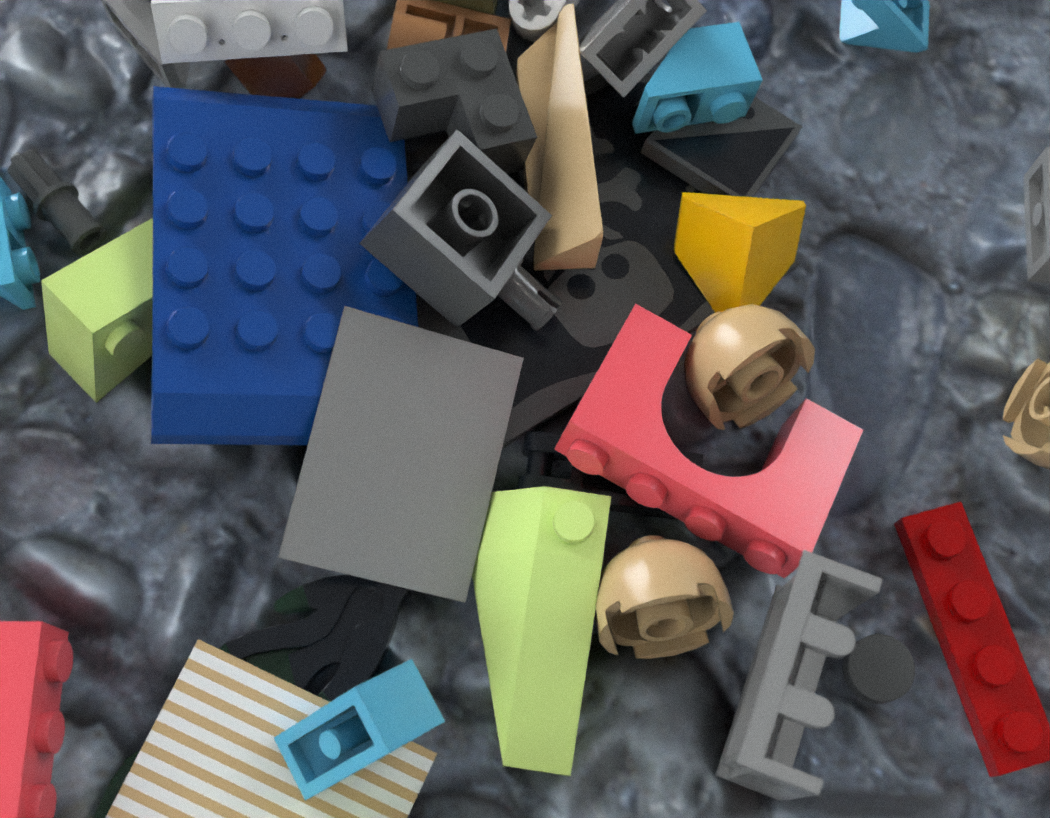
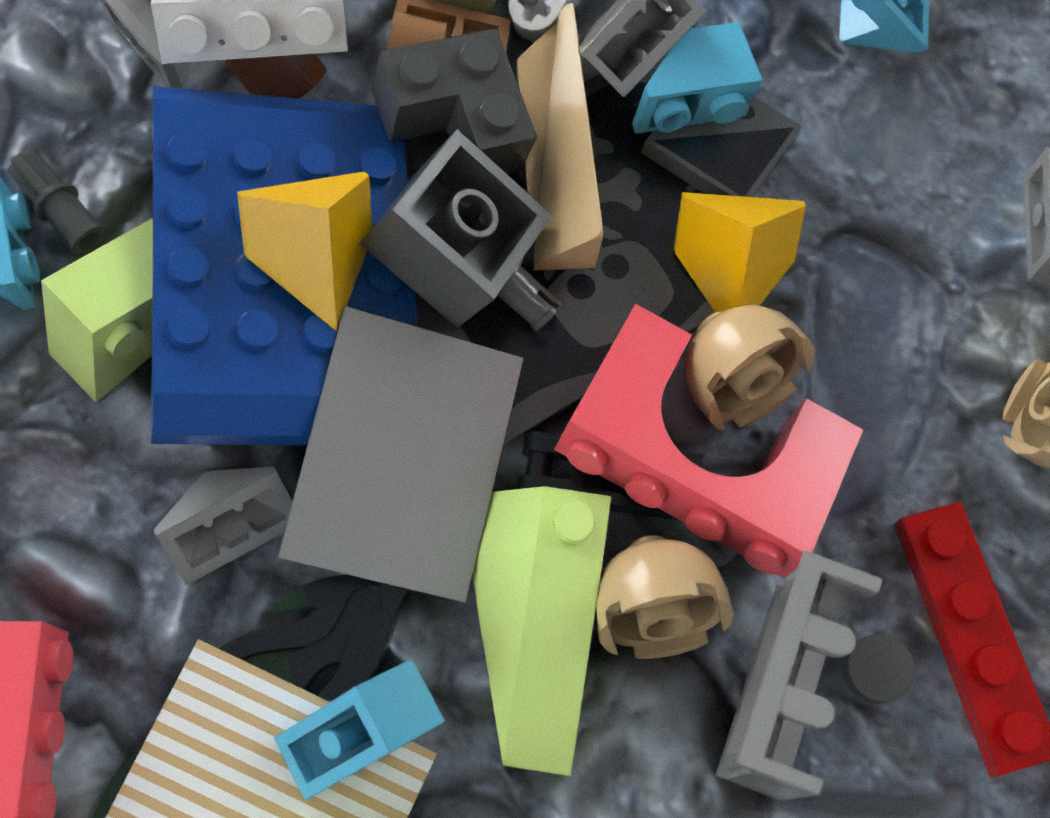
none -> light grey slope [154,467,293,585]
none -> yellow slope [237,171,372,332]

